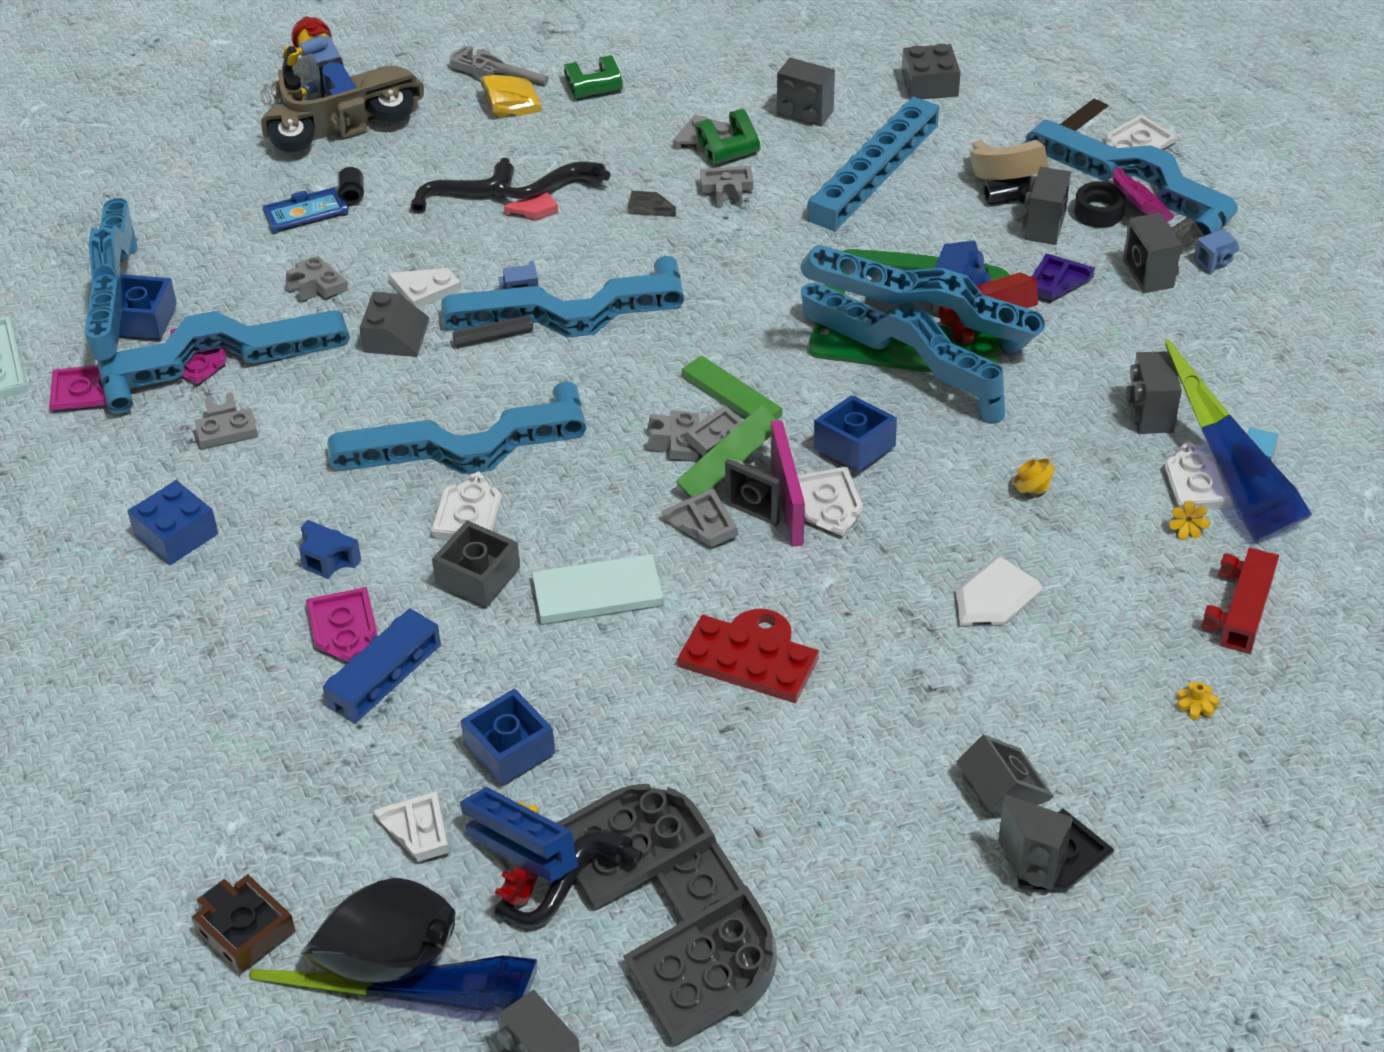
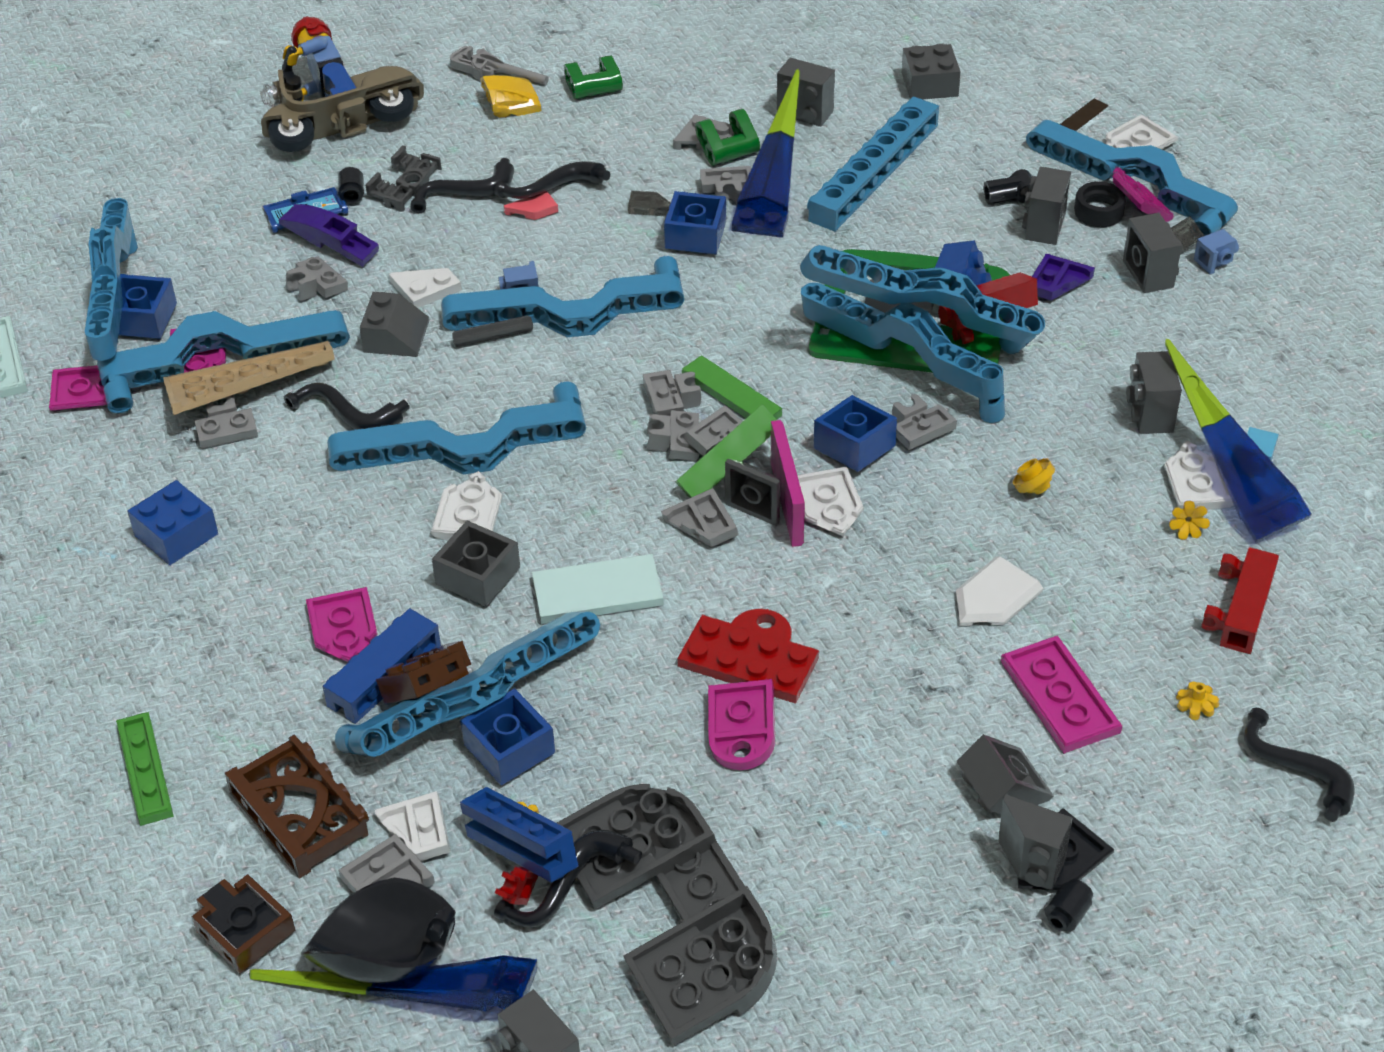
blue brick [299,520,361,579] -> none
tan arch [970,140,1049,180] -> none
none -> bright green tile [116,712,174,826]
none -> tan wing [163,341,335,415]
none -> reddish brown fence [225,734,369,879]
none -> dark purple slope [278,204,379,267]
none -> black animal [283,383,410,430]
none -> dark azure beam [335,611,600,757]
none -> light grey wing [338,834,435,893]
none -> dark grey piece [365,145,442,212]
none -> reddish brown piece [376,640,471,703]
none -> light grey plate [643,370,701,416]
none -> blue brick [664,191,726,254]
none -> dark pink tile [708,679,775,771]
none -> clear blue plate [732,69,800,238]
none -> light grey plate [892,394,957,450]
none -> dark pink tile [1001,635,1122,754]
none -> black brick [1045,879,1093,932]
none -> black animal [1244,707,1355,822]

